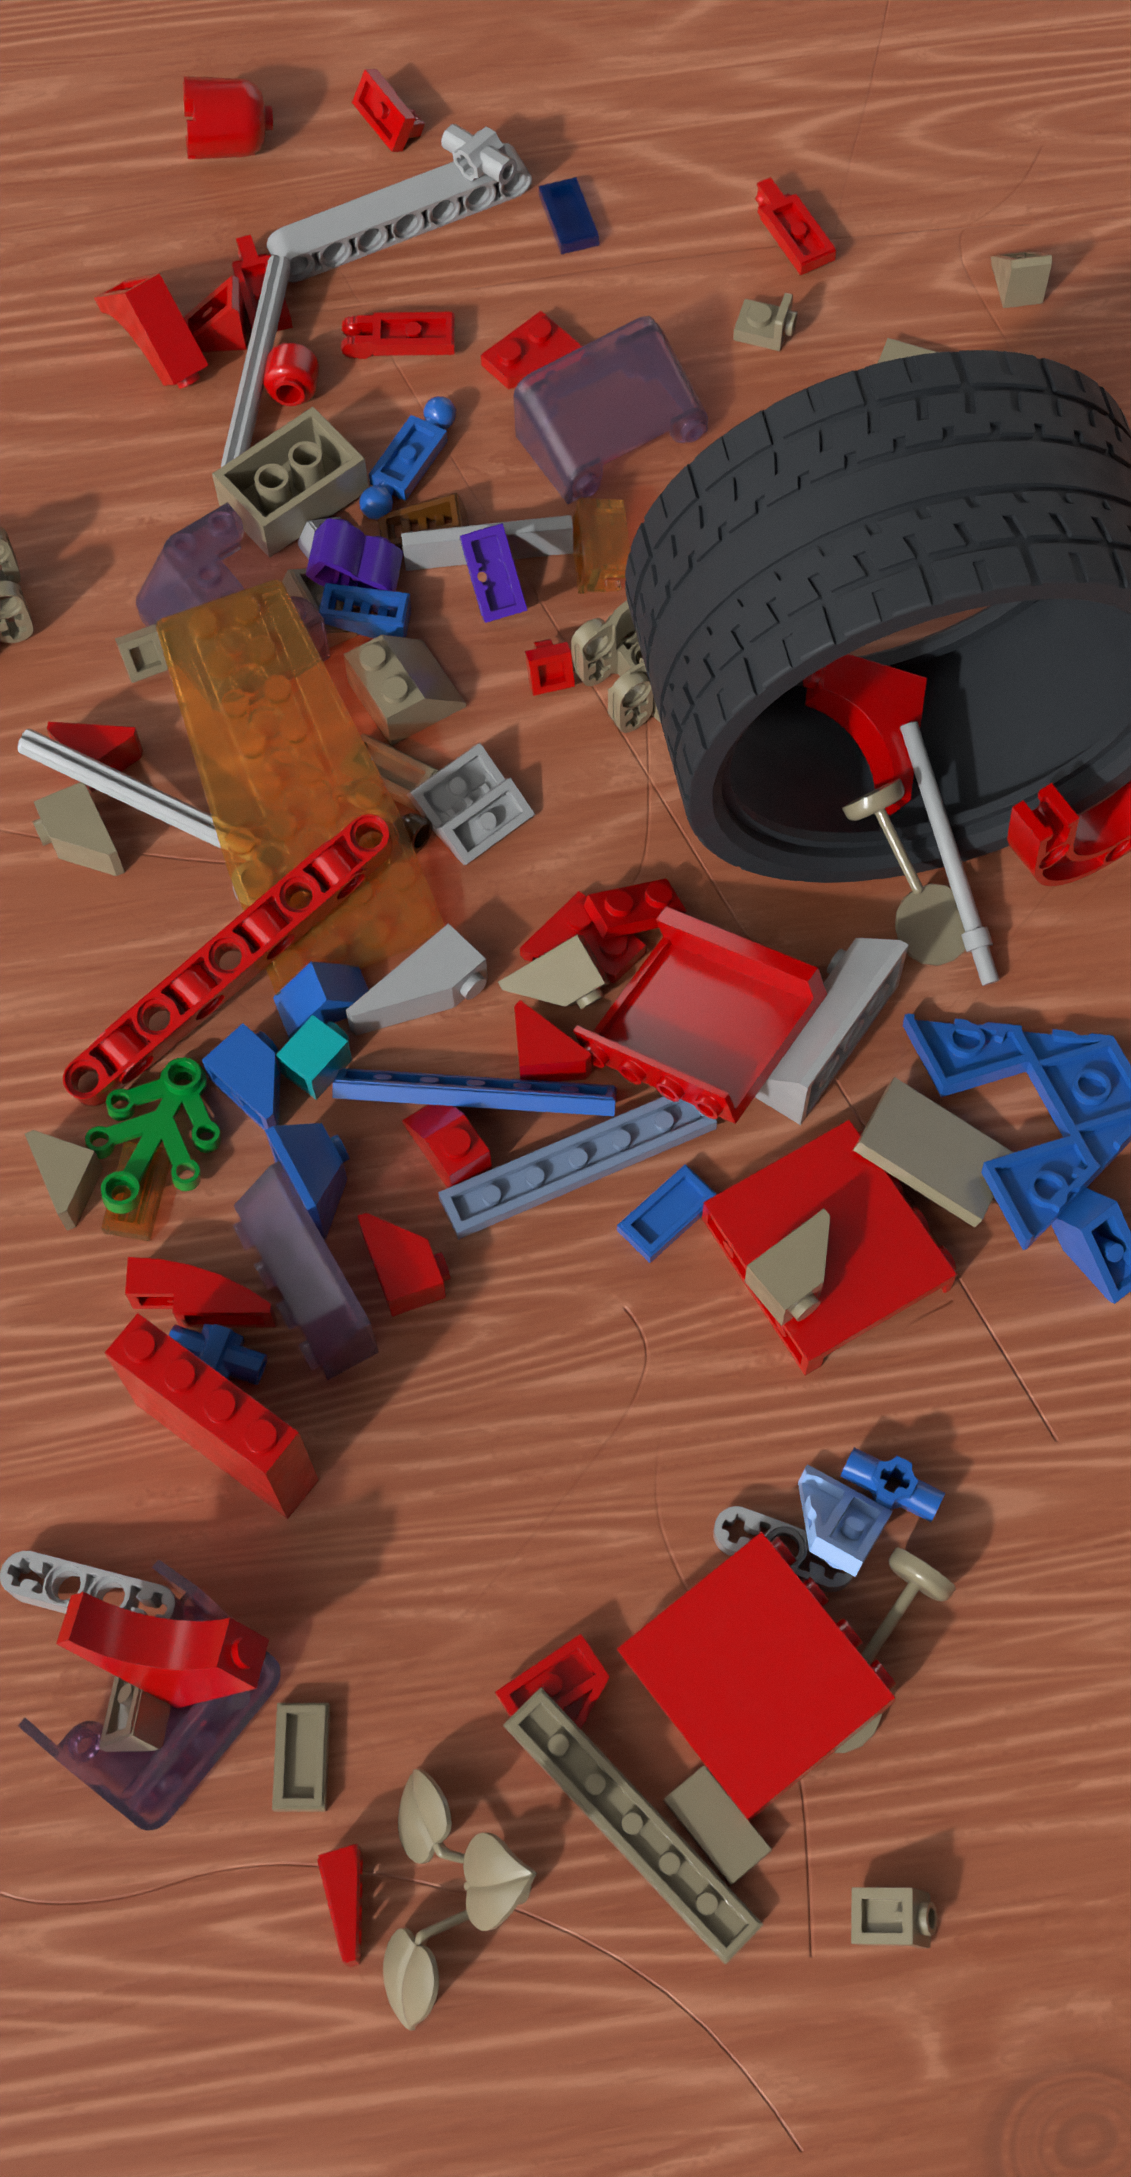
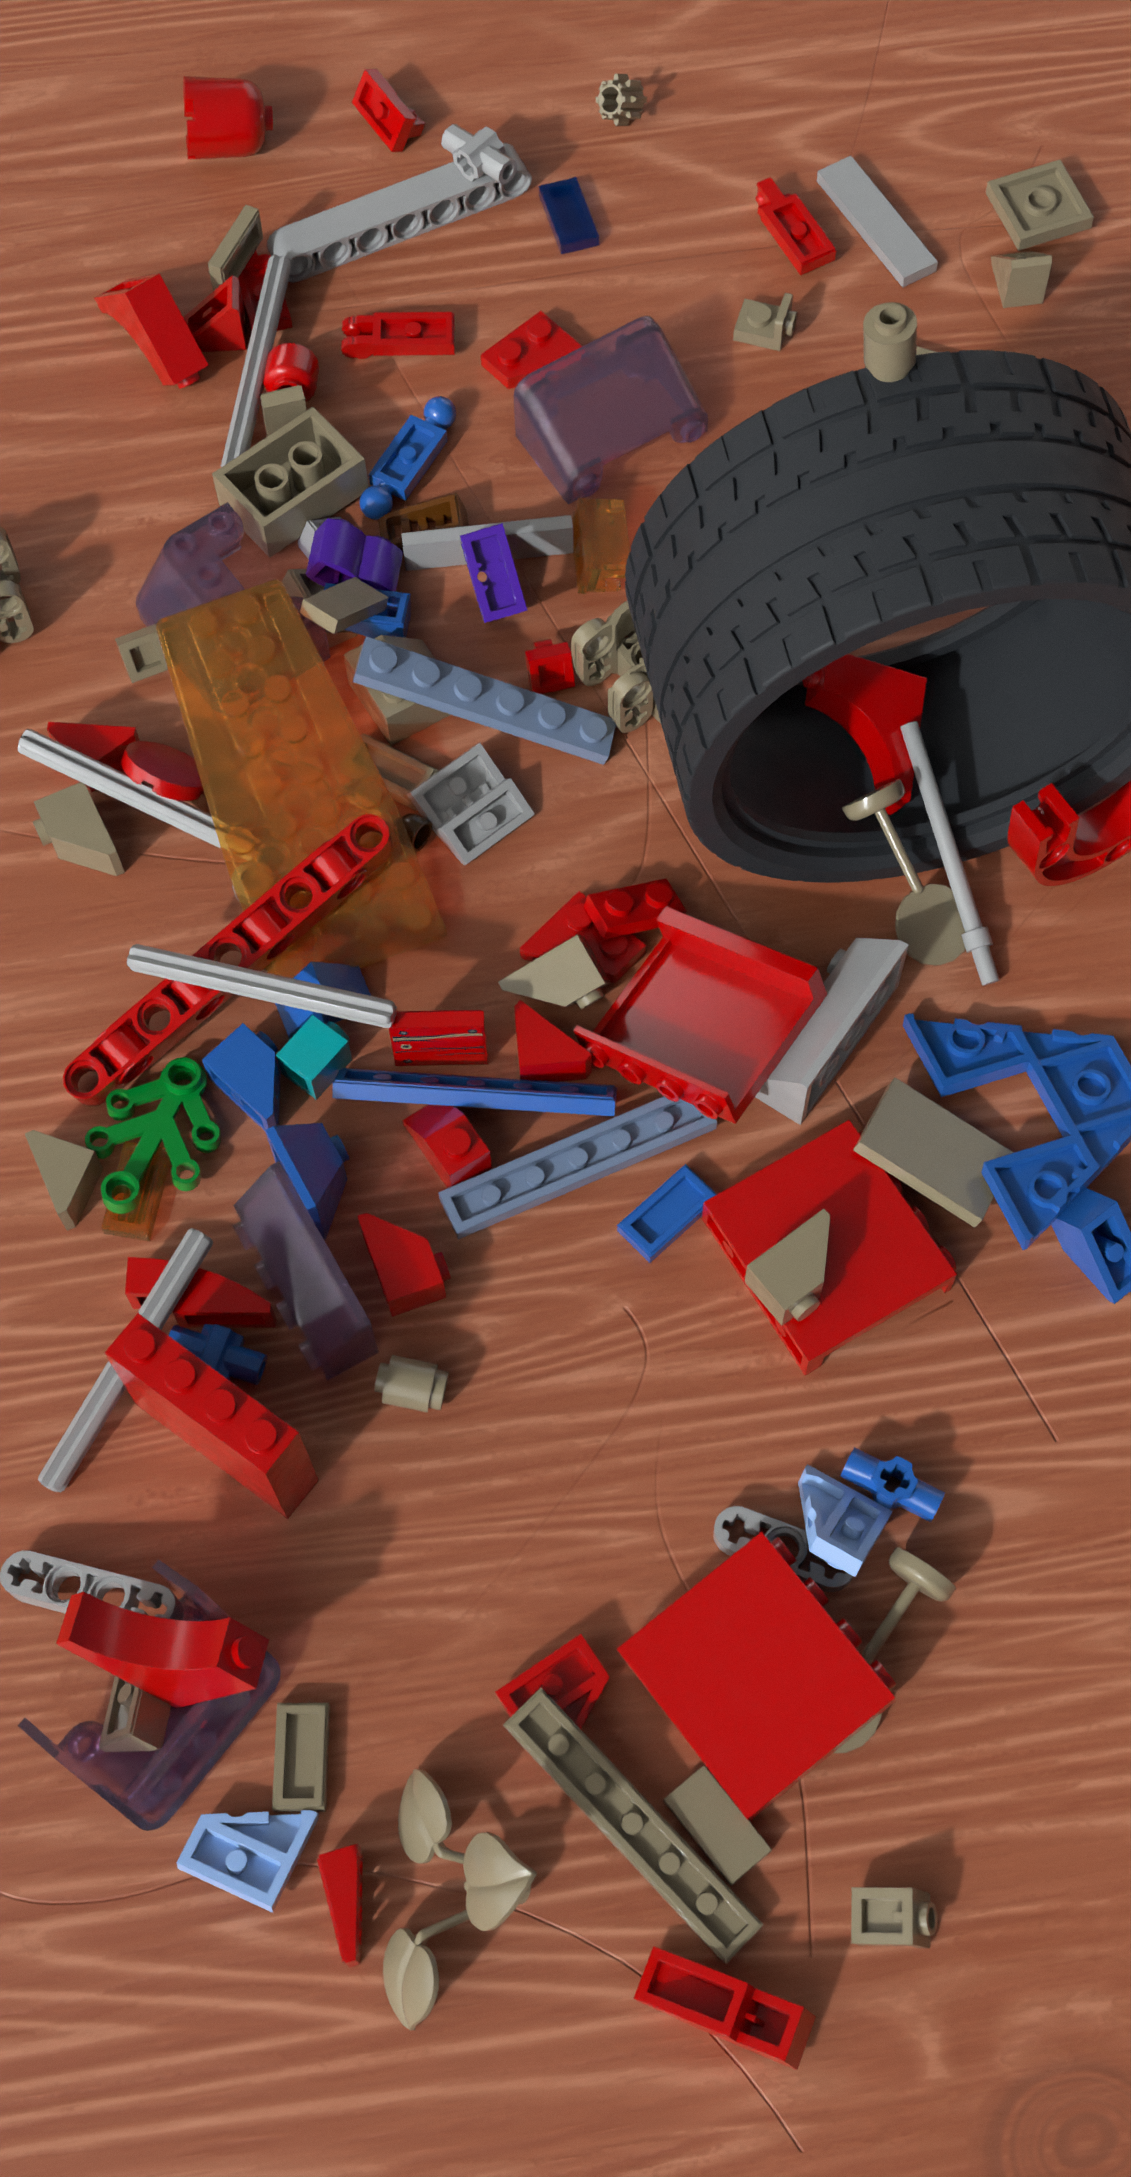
light grey slope [346,923,488,1035] -> none
none -> light grey axle [38,1228,213,1493]
none -> red tile [121,741,211,801]
none -> light grey axle [127,944,397,1028]
none -> light blue wing [176,1810,318,1913]
none -> dark tan tile [208,205,263,291]
none -> dark tan tile [260,385,306,437]
none -> dark tan tile [300,577,389,634]
none -> sand blue plate [352,636,616,765]
none -> dark tan brick [374,1355,449,1413]
none -> red tile [389,1010,488,1066]
none -> dark tan gear [596,74,647,126]
none -> red slope [633,1946,816,2070]
none -> light grey tile [817,156,938,288]
none -> dark tan brick [863,302,917,382]
none -> dark tan plate [985,160,1094,251]

